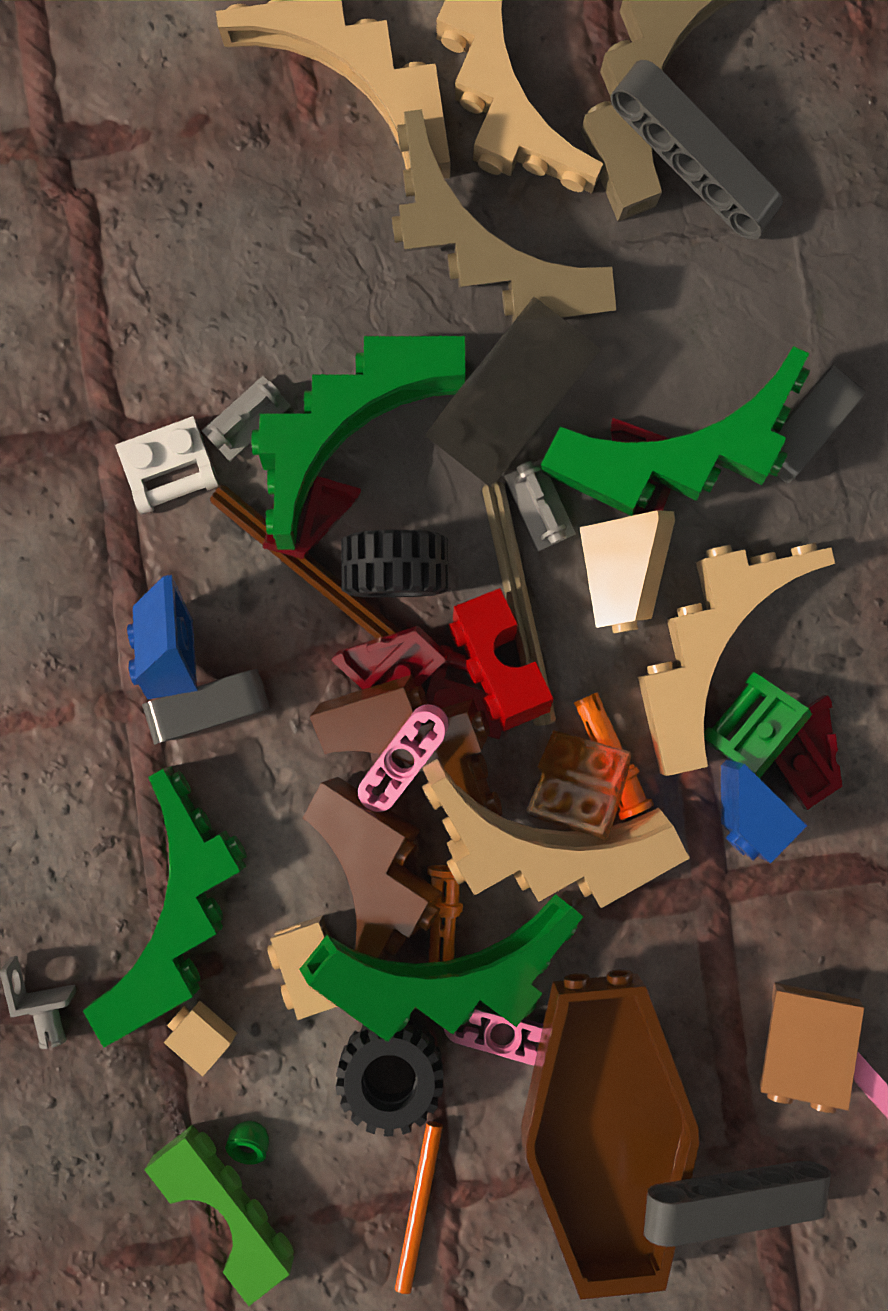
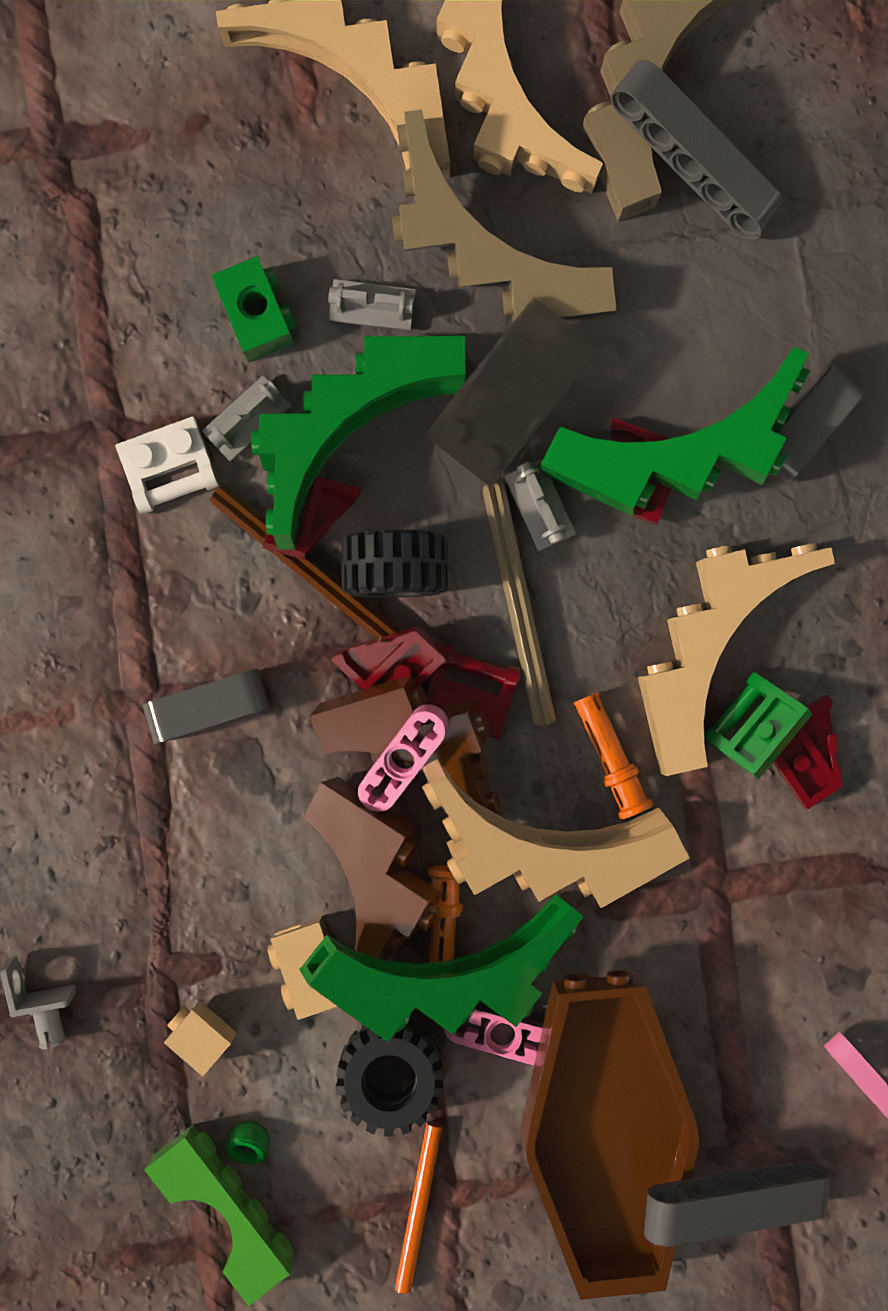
green arch [83,766,247,1048] -> none
blue slope [127,575,198,700] -> none
red arch [449,588,554,731] -> none
clear orange slope [526,730,631,841] -> none
tan slope [580,510,675,633] -> none
blue slope [721,759,807,863] -> none
medium nougat panel [759,983,864,1113] -> none
none -> green brick [211,256,297,362]
none -> light grey hinge [328,279,416,331]

